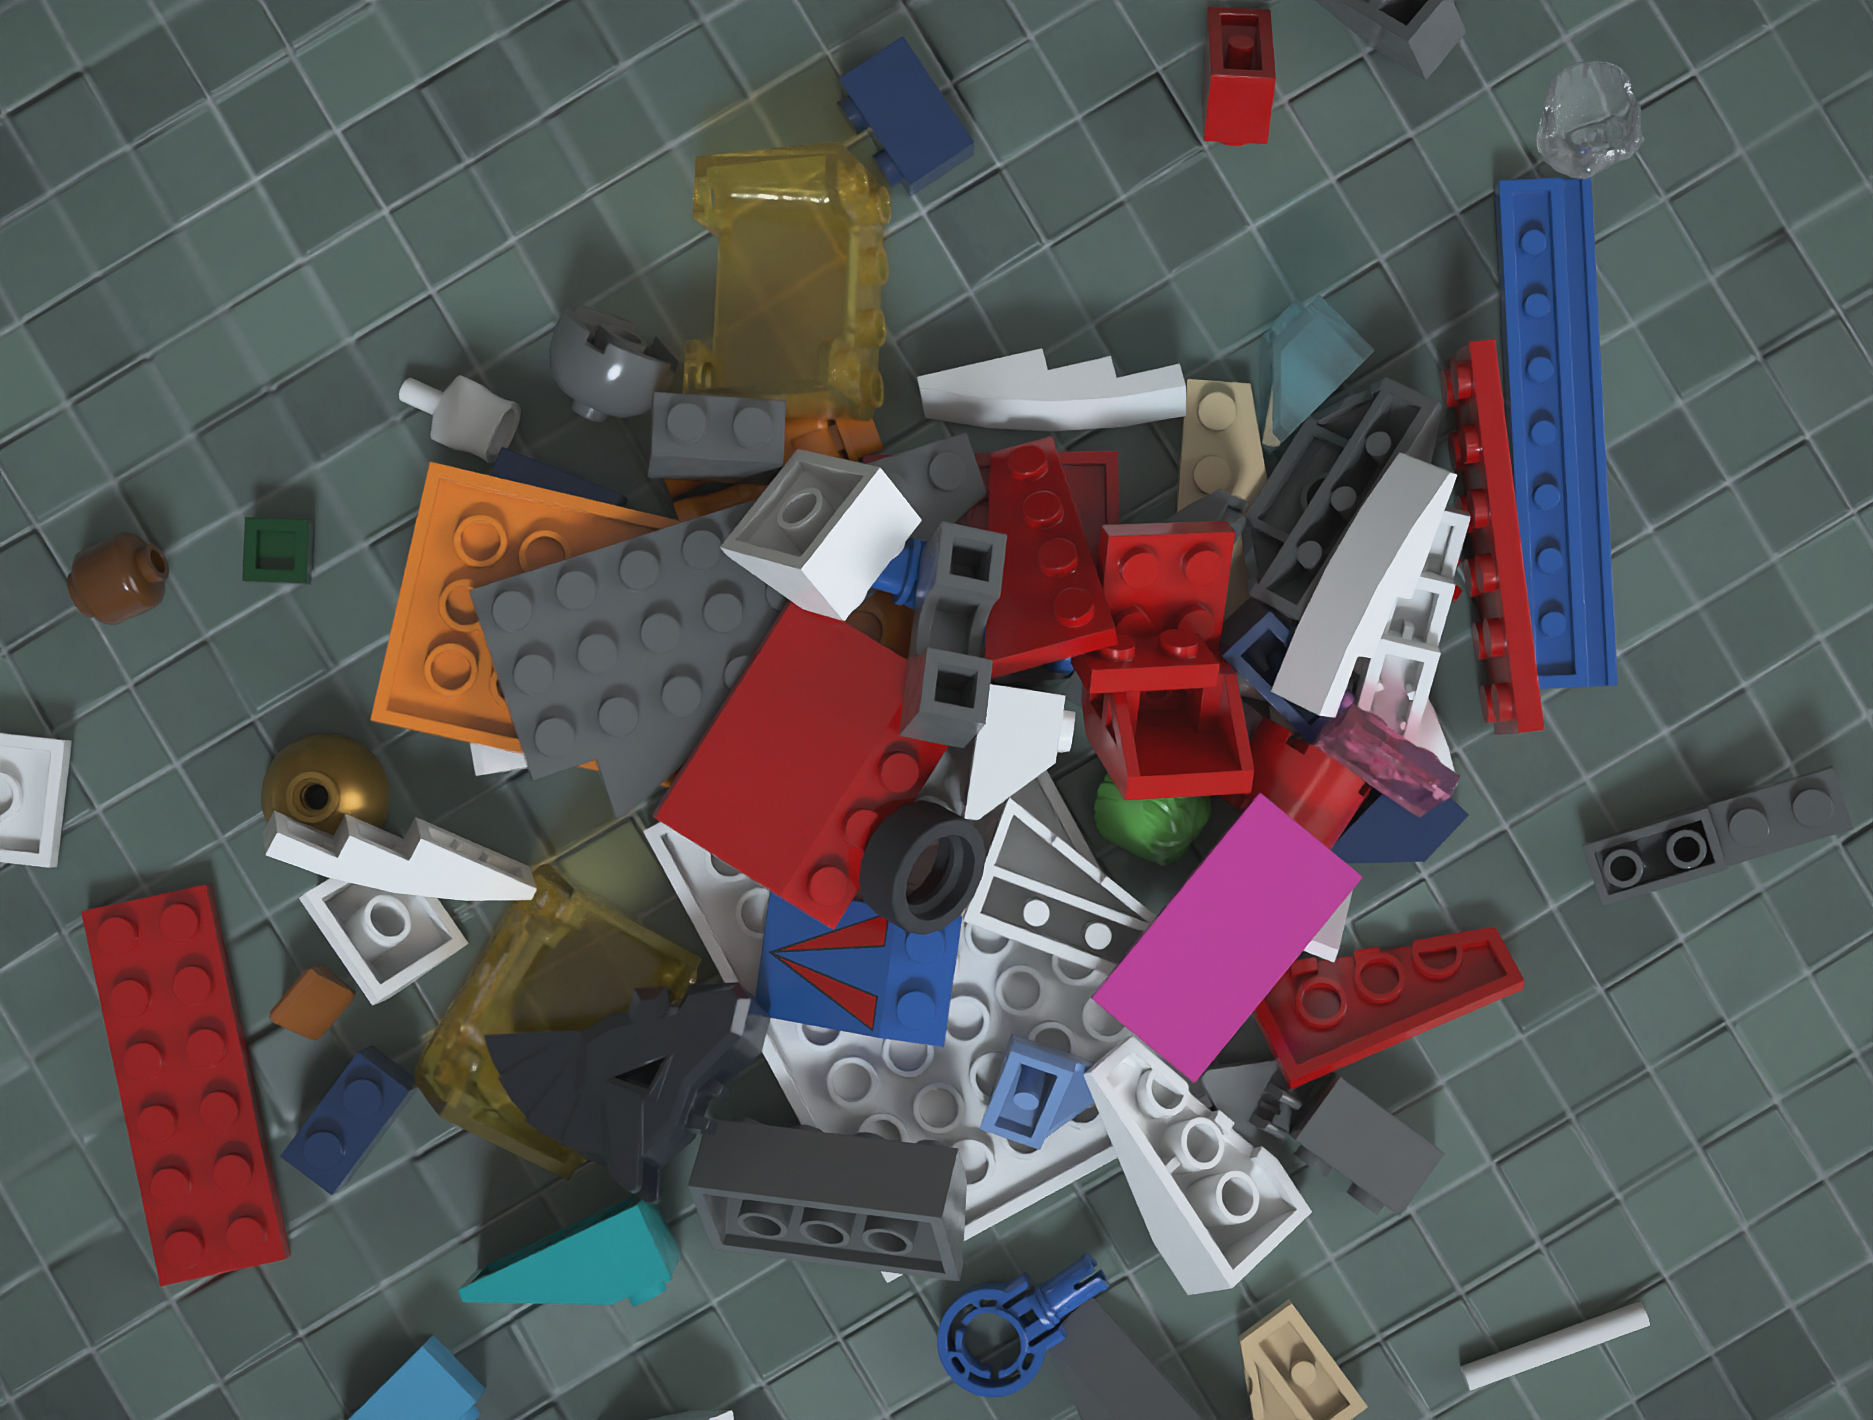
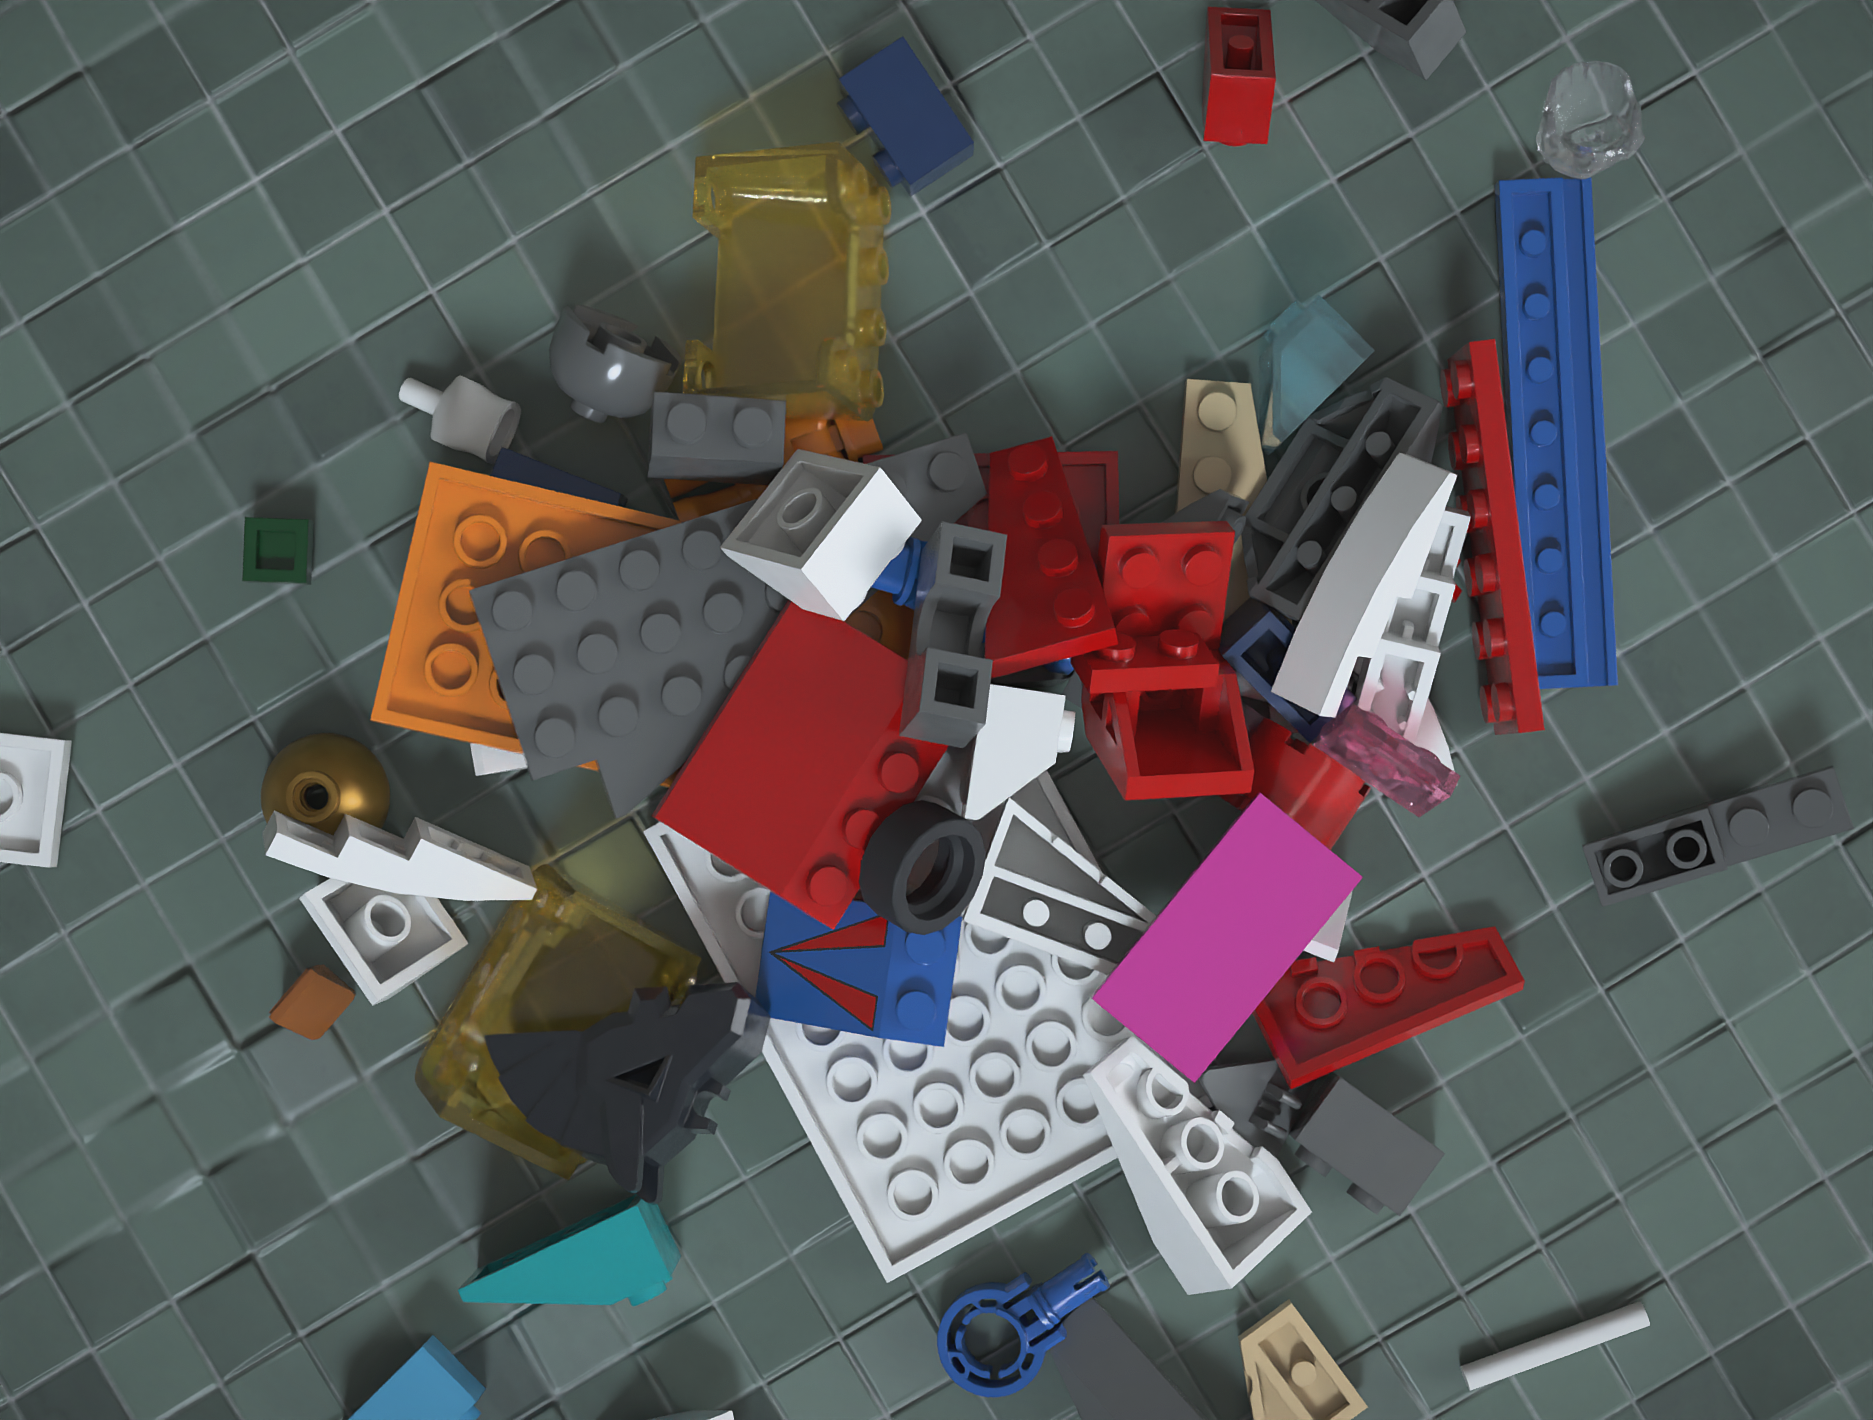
reddish brown head [67,532,169,625] -> none
red plate [81,883,291,1287] -> none
dark blue brick [280,1045,422,1195] -> none
dark grey slope [688,1117,967,1282] -> none
white slope [917,348,1186,431] -> none
medium blue slope [979,1033,1096,1150] -> none
bright green hair [1094,774,1212,867] -> none
dark blue slope [1331,762,1469,863] -> none

